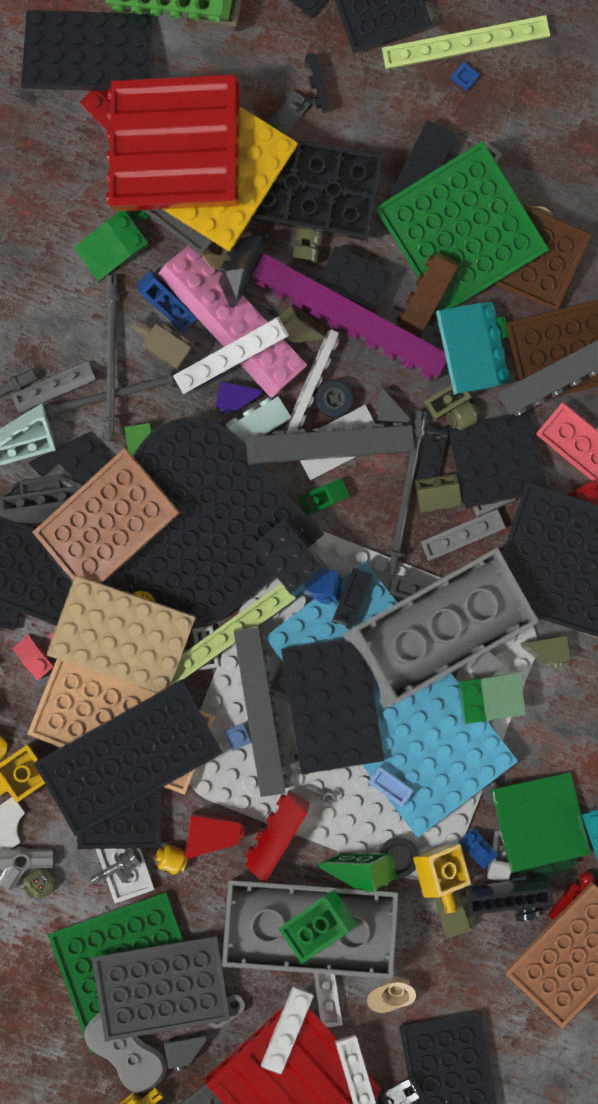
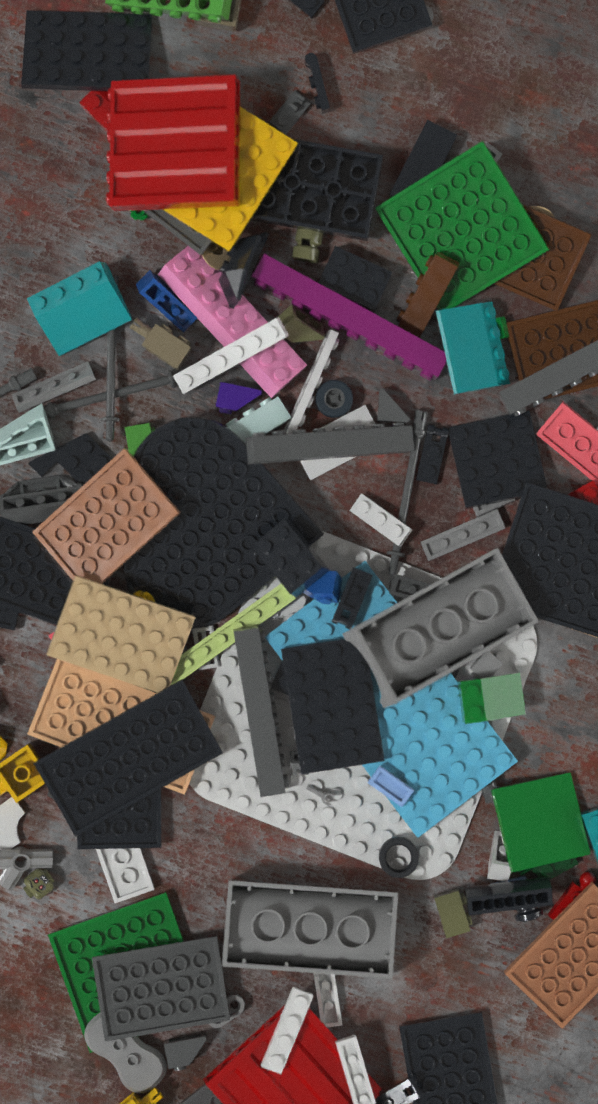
coral slope [13,634,55,681] -> none
green slope [74,211,149,282] -> none
dark grey piece [90,848,142,884] -> none
yellow head [155,844,188,875] -> none
red slope [185,812,245,858] -> none
medium blue plate [224,723,251,751] -> none
red slope [244,790,310,883] -> none
green slope [278,890,358,964] -> none
green slope [298,478,350,516] -> none
green slope [318,852,397,892] -> none
tan piece [367,976,416,1013] -> none
yellowish green plate [382,15,550,70] -> none
yellow brick [413,844,471,913] -> none
olive brick [415,474,462,512] -> none
olive brick [423,385,471,420] -> none
olive head [447,400,479,430] -> none
blue tile [450,62,480,92] -> none
blue plate [458,828,498,869] -> none
olive slope [520,636,571,668] -> none
none -> teal slope [27,261,133,356]
none -> white plate [349,493,412,547]

